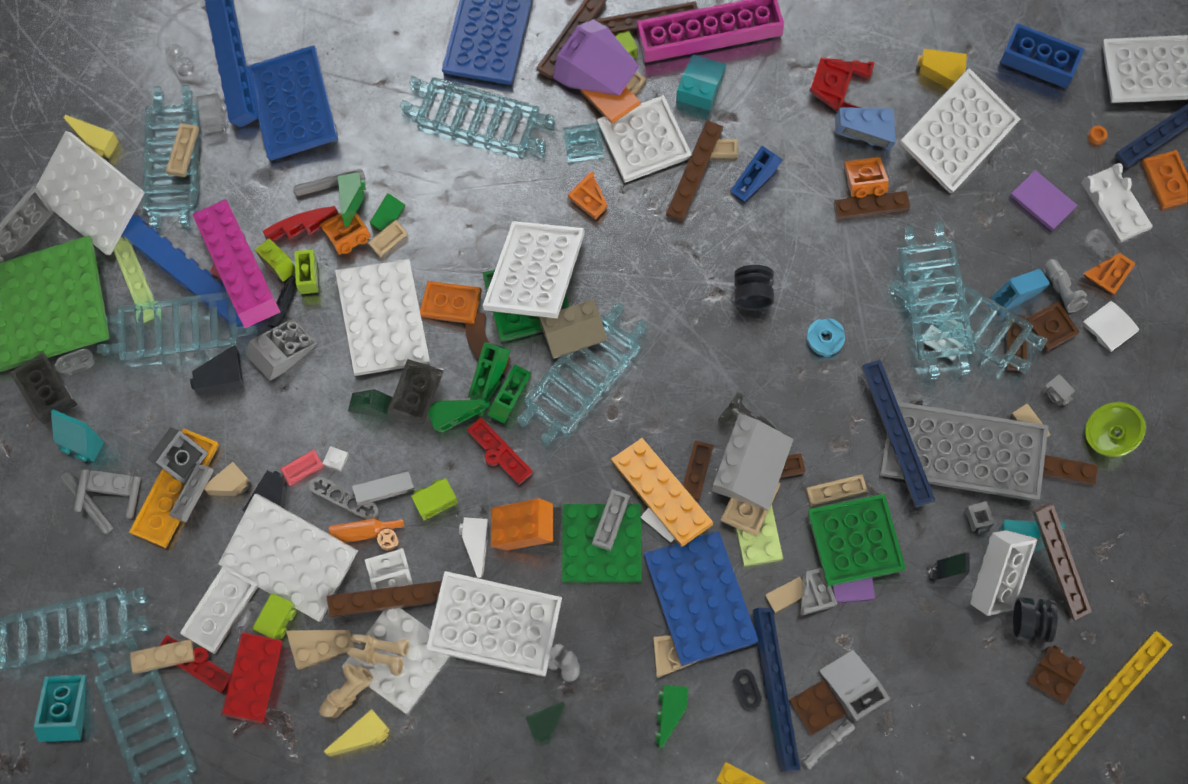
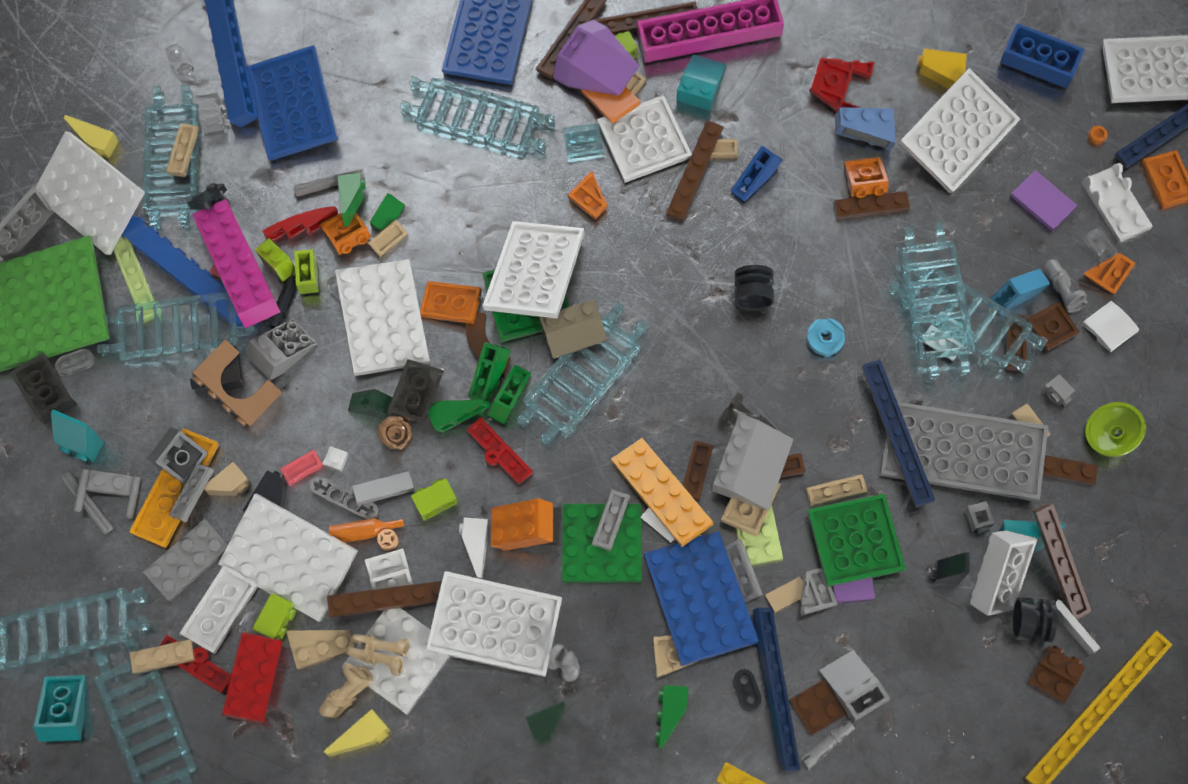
none -> light grey plate [143,519,228,602]
none -> black wing [187,183,227,210]
none -> medium nougat arch [192,339,282,427]
none -> medium nougat hair [377,416,412,450]
none -> light grey tile [725,539,763,602]
none -> white tile [1055,600,1100,656]

